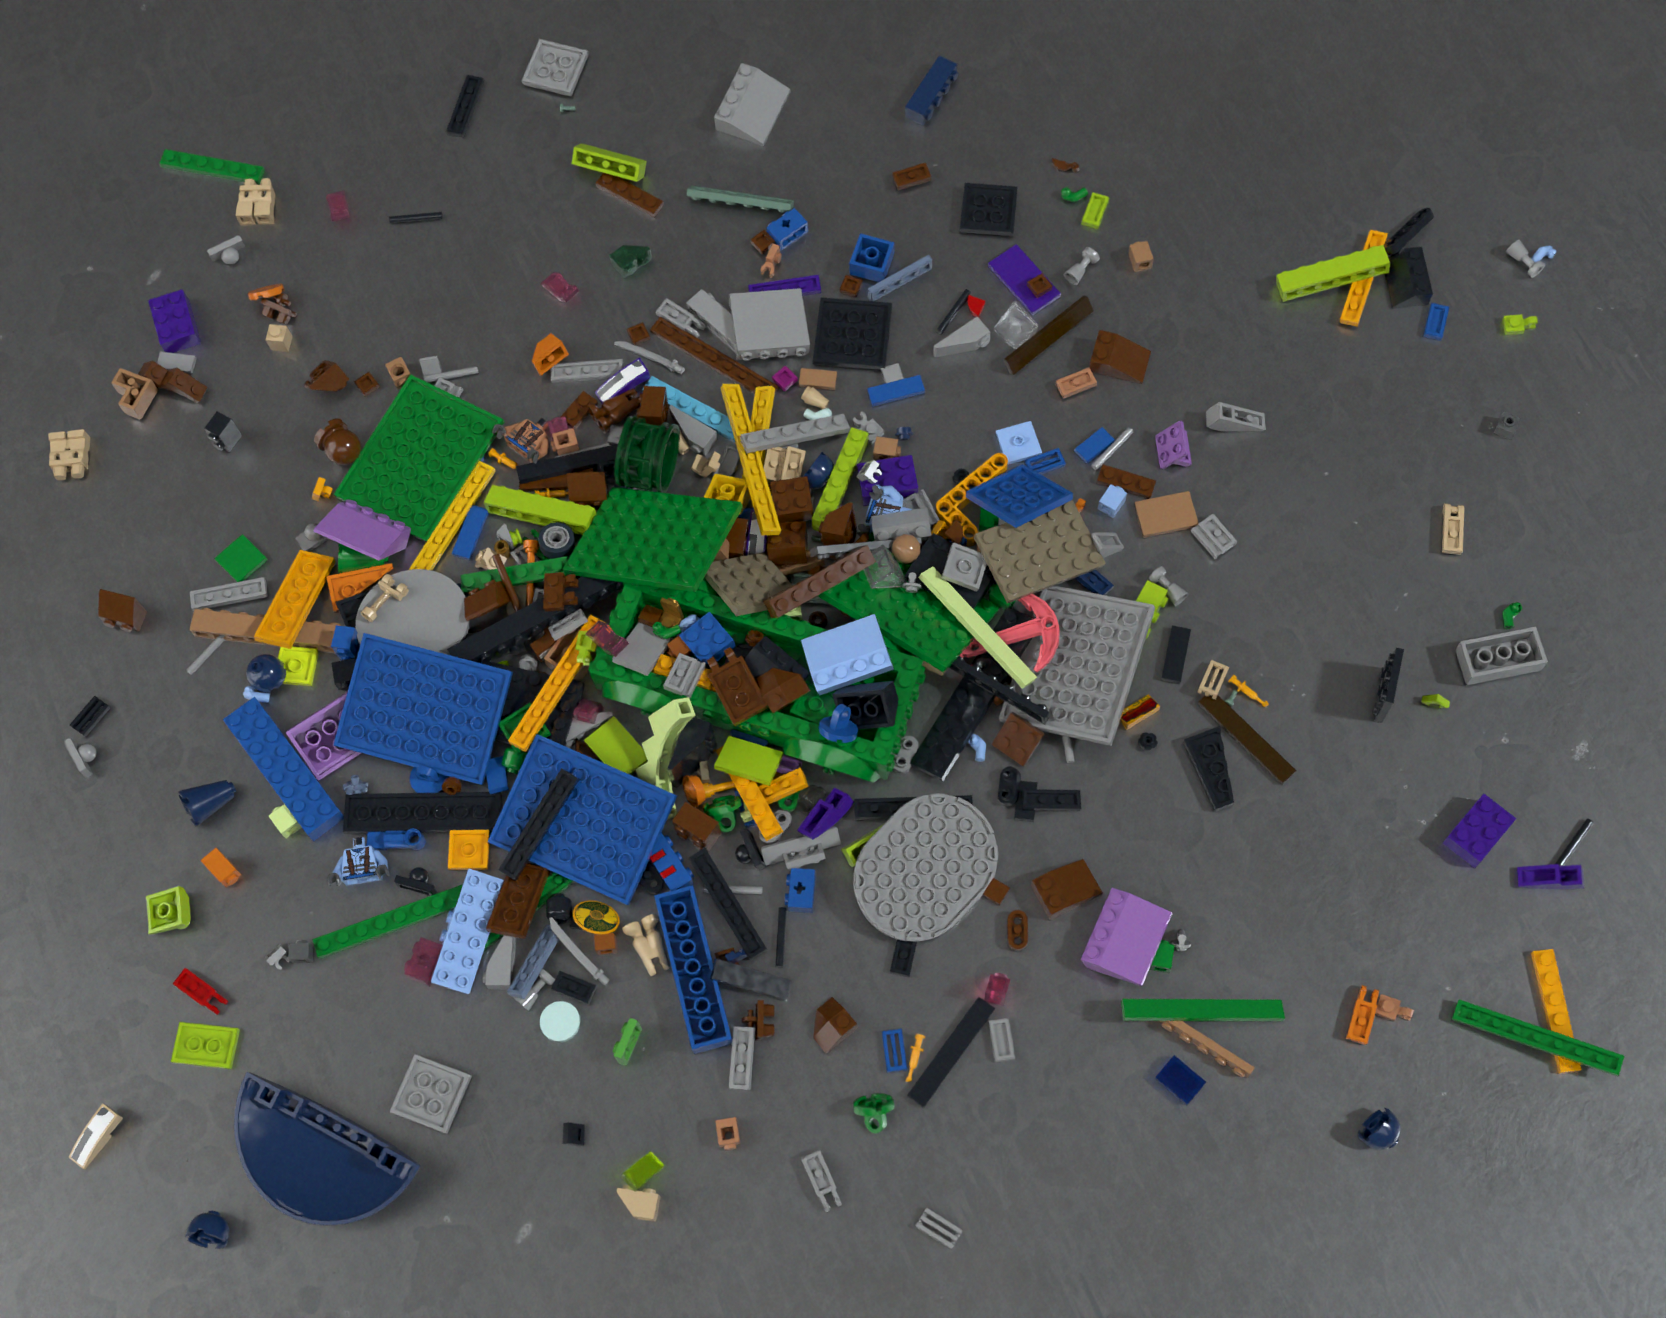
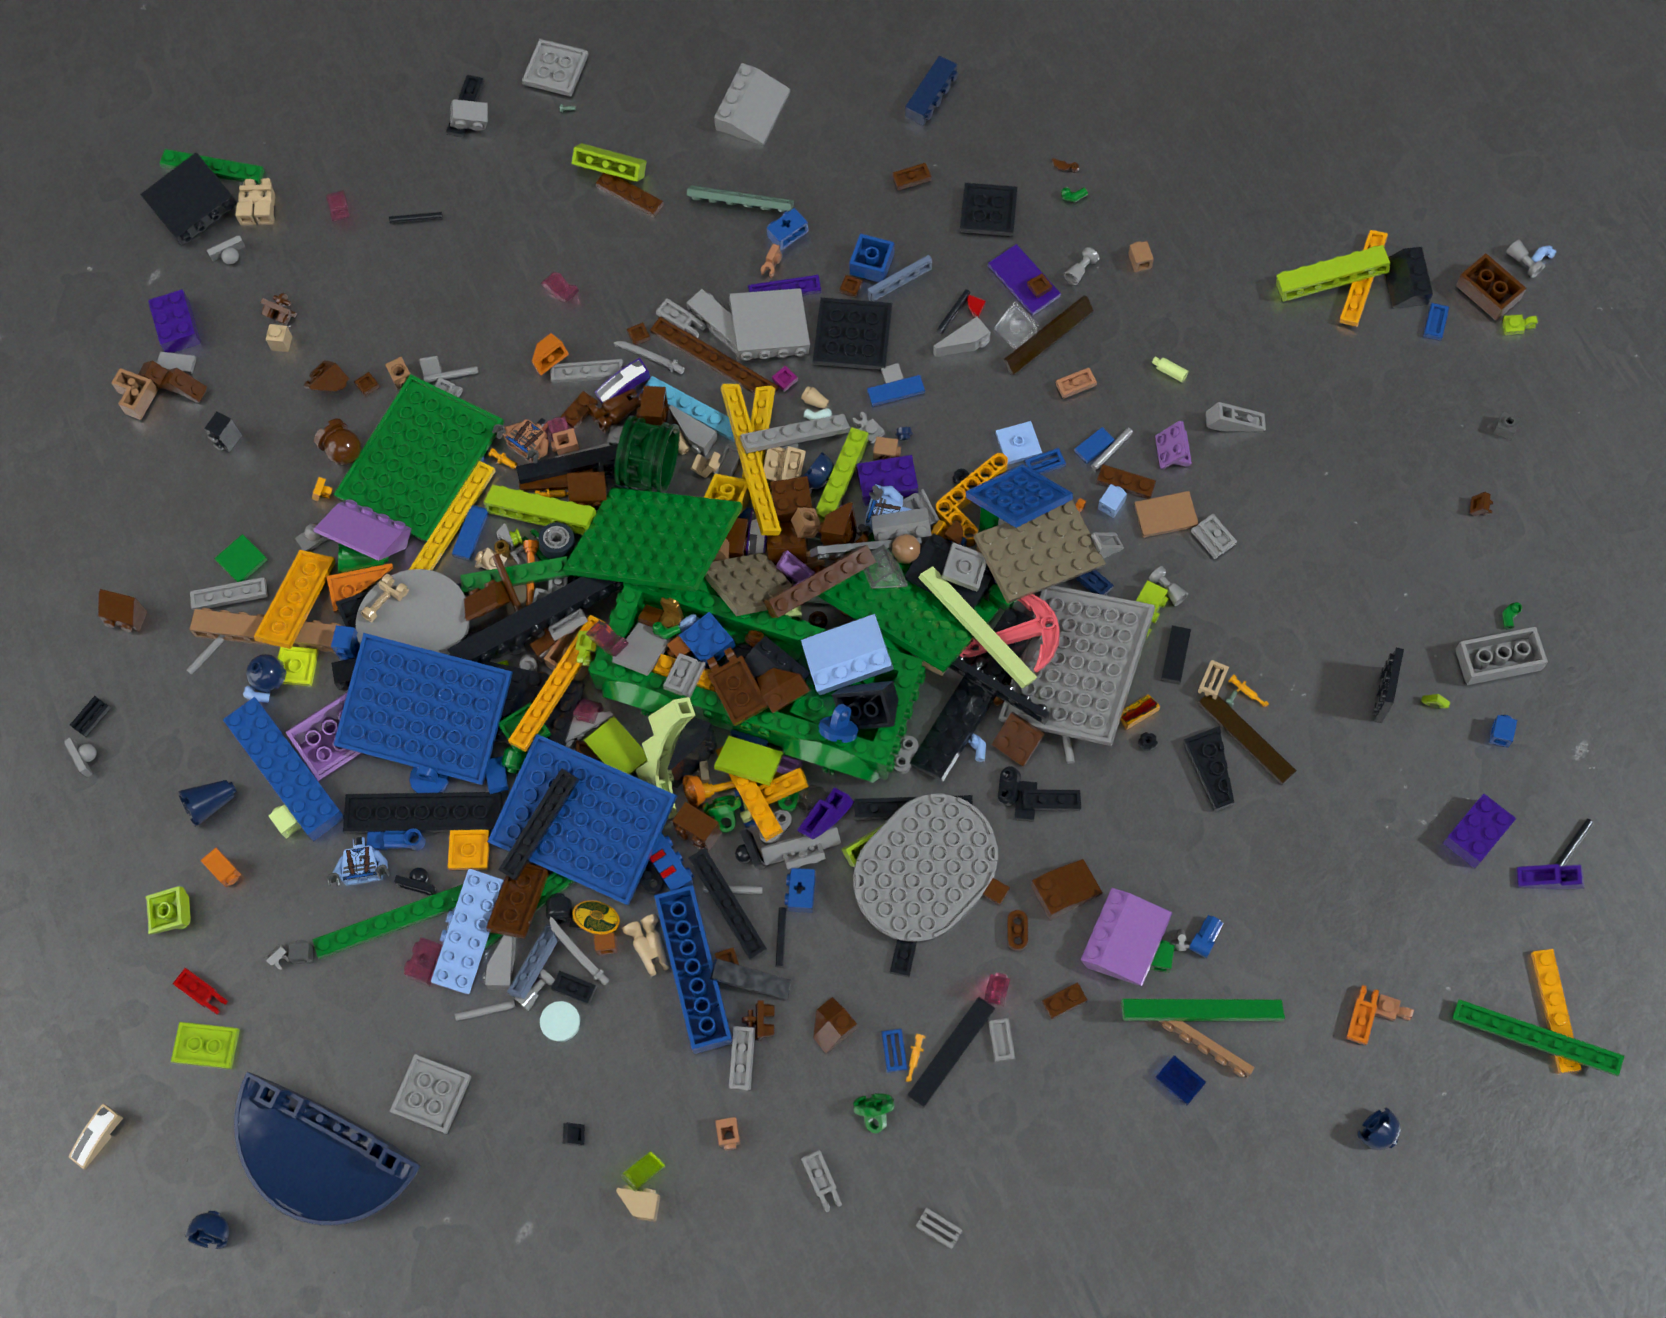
tan hips [48,429,90,481] -> none
orange tile [248,284,284,300] -> none
sand blue plant [343,775,368,795] -> none
reddish brown plate [442,777,462,795] -> none
reddish brown plate [543,572,579,612] -> none
clear green slope [609,245,652,279] -> none
bright green plate [613,1018,642,1066] -> none
dark blue tile [725,949,747,964] -> none
reddish brown plate [750,230,776,255] -> none
medium nougat tile [799,368,837,390] -> none
light grey tile [856,460,882,484] -> none
light grey plate [902,572,921,593] -> none
lime tile [1081,192,1109,229] -> none
reddish brown slope [1089,330,1151,384] -> none
black beam [1384,208,1434,255] -> none
tan plate [1442,503,1464,555] -> none
none -> black panel [140,152,237,245]
none -> light grey brick [450,99,488,131]
none -> light grey bar [455,1000,516,1021]
none -> medium lavender tile [775,551,815,583]
none -> medium nougat brick [791,507,820,538]
none -> reddish brown plate [1042,982,1088,1020]
none -> yellowish green cylinder [1152,357,1189,383]
none -> blue piece [1188,915,1223,958]
none -> reddish brown brick [1456,253,1527,321]
none -> reddish brown tile [1470,492,1493,516]
none -> blue brick [1489,715,1517,748]

